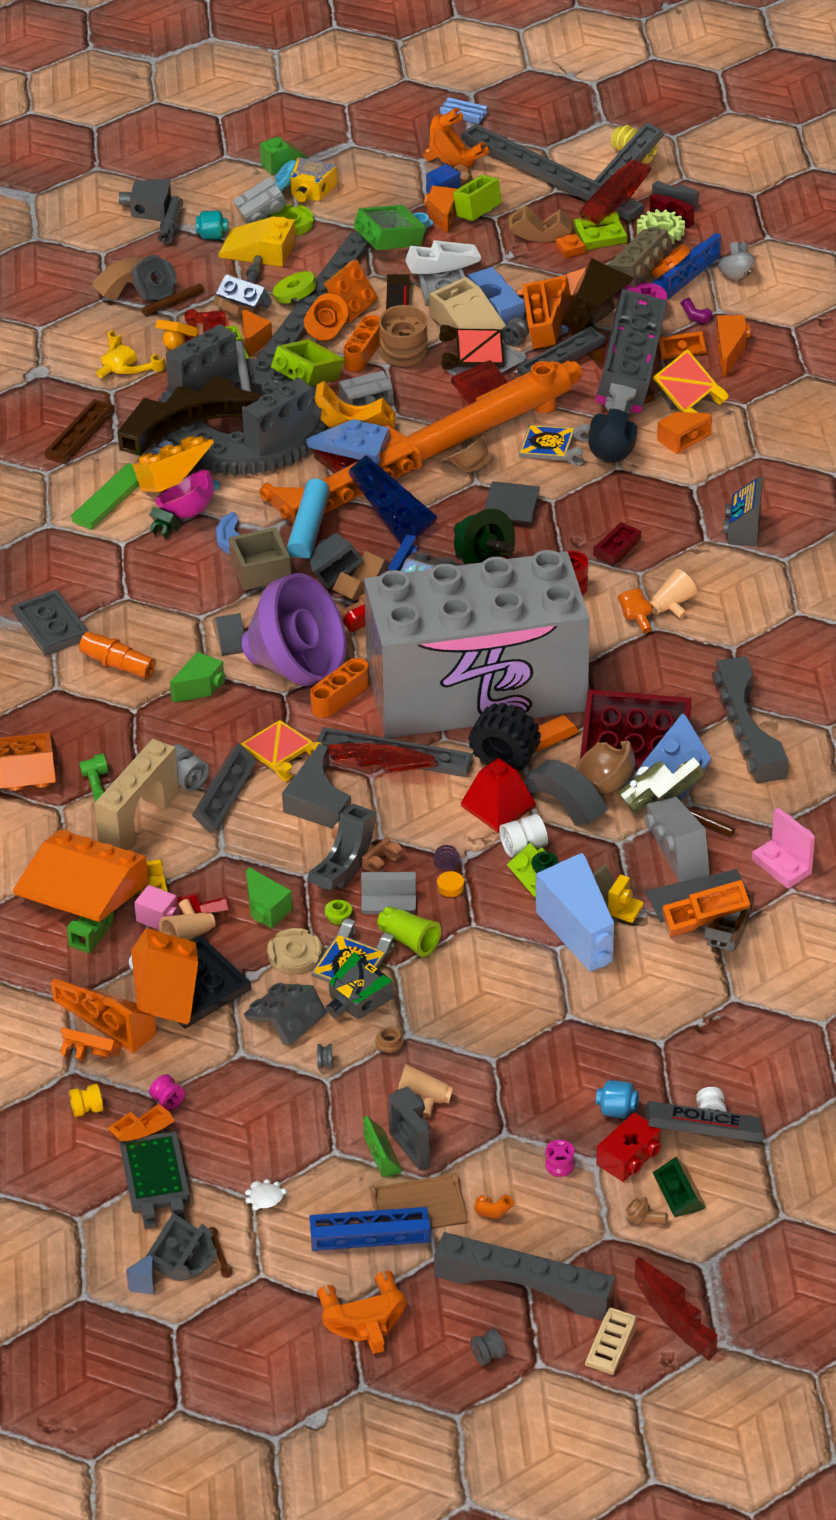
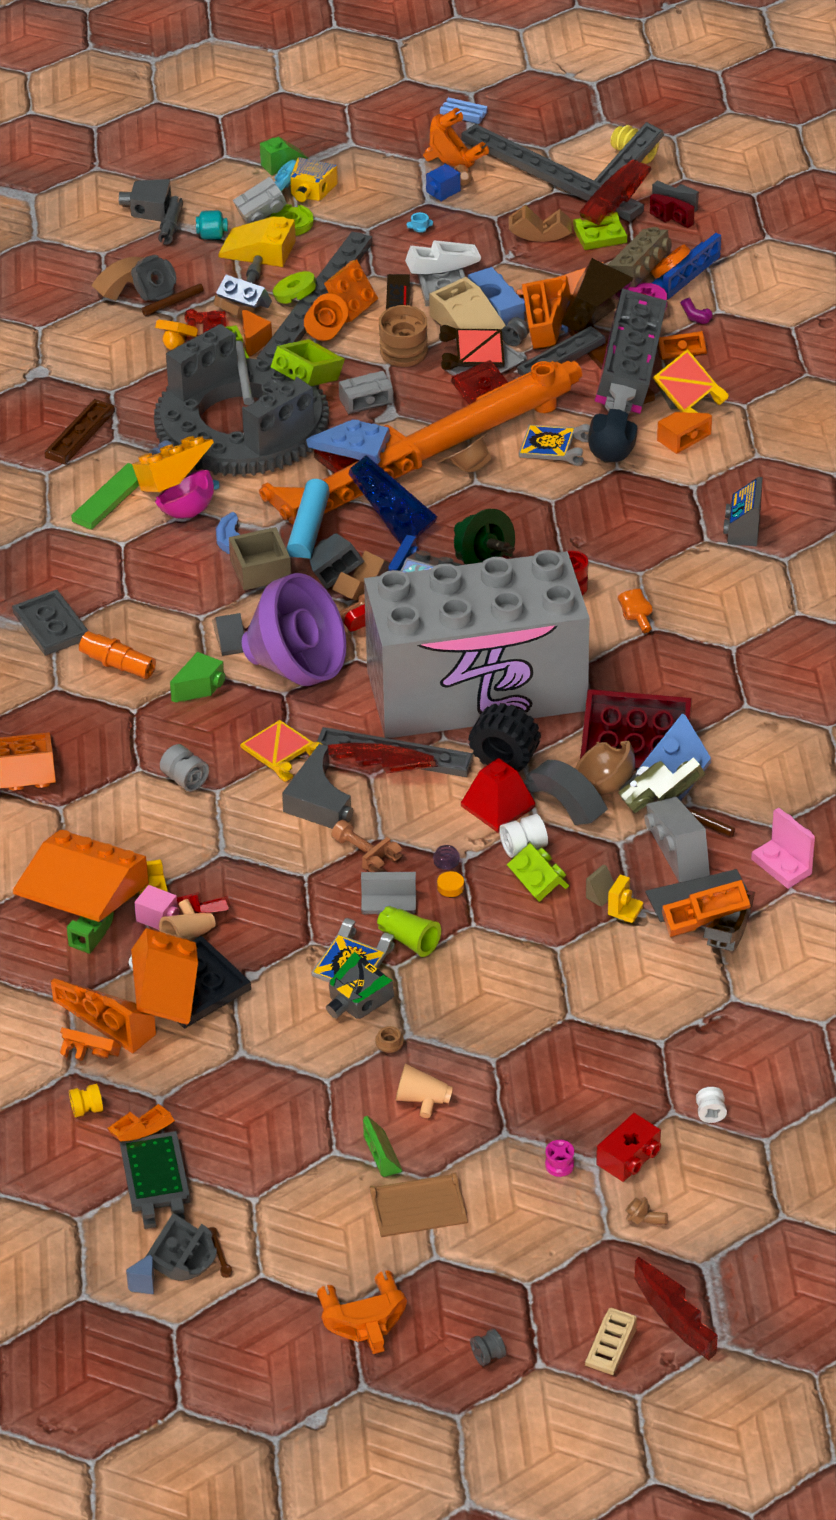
bright green brick [79,753,109,802] -> none
tan arch [94,739,179,850] -> none
yellow piece [96,330,165,379] -> none
dark brown arch [117,375,263,456] -> none
dark green tile [149,507,182,538] -> none
dark pink wheel [149,1074,185,1111] -> none
dark grey plate [192,743,257,833] -> none
dark grey bracket [244,983,327,1045] -> none
white piece [245,1179,288,1210] -> none
bright green slope [246,867,292,928] -> none
tan tile [267,928,322,974] -> none
dark grey arch [308,803,377,890] -> none
blue fence [309,1207,430,1251] -> none
orange beam [310,658,369,718] -> none
light orange arch [315,381,396,428] -> none
dark grey bush [317,1044,332,1069] -> none
lime plate [325,900,352,925] -> none
orange beam [343,315,380,372] -> none
bright green window [354,205,426,250] -> none
dark grey plate [388,1086,431,1171] -> none
orange slope [424,186,457,232] -> none
dark grey arch [434,1232,616,1321] -> none
lime brick [453,174,502,221] -> none
orange arm [474,1195,514,1220] -> none
dark grey slope [485,481,540,527] -> none
dark green plate [531,852,559,873] -> none
orange tile [535,715,579,753] -> none
light blue slope [536,853,614,972] -> none
orange plate [555,234,585,258] -> none
dark red plate [593,522,641,565] -> none
dark azure head [596,1080,639,1119] -> none
yellowish green gear [637,209,685,244] -> none
dark grey tile [646,1101,763,1142] -> none
light nougat piece [649,569,697,619] -> none
dark green slope [652,1157,706,1217] -> none
dark grey arch [712,656,788,783] -> none
orange slope [716,315,750,376] -> none
light grey piece [718,242,756,280] -> none

